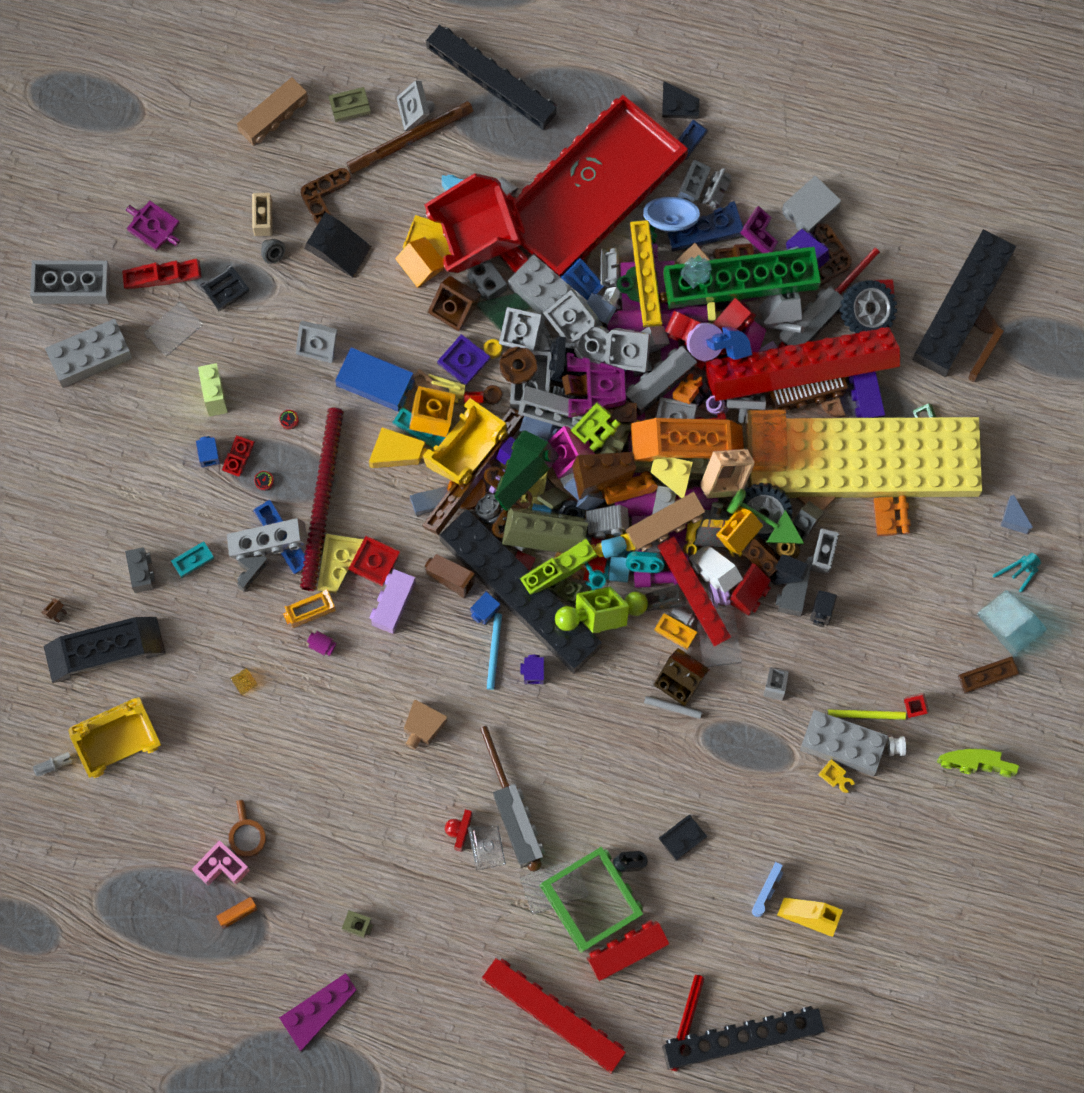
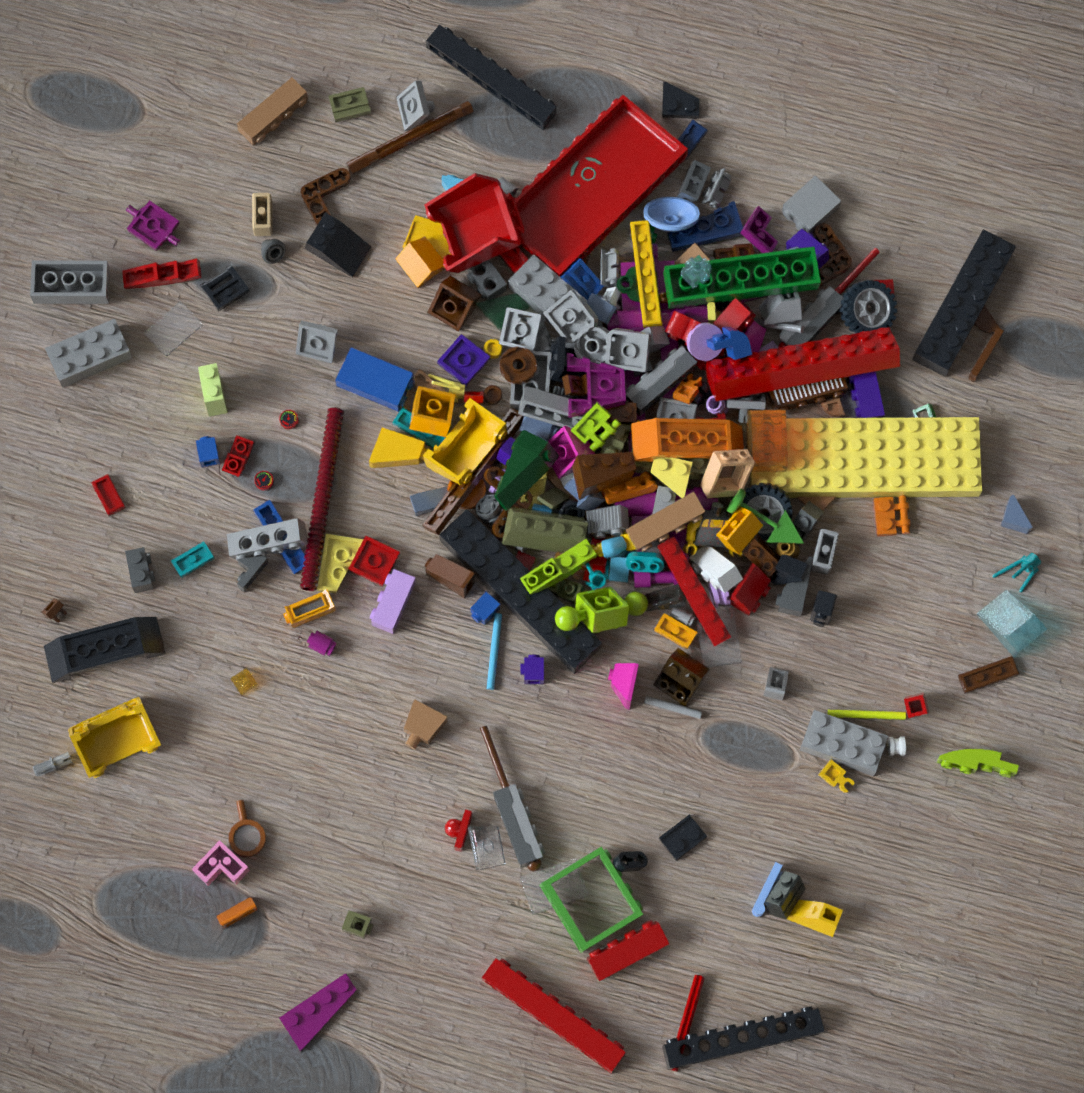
none -> red tile [91,474,126,516]
none -> dark pink slope [608,663,639,710]
none -> pearl dark grey brick [765,871,806,920]

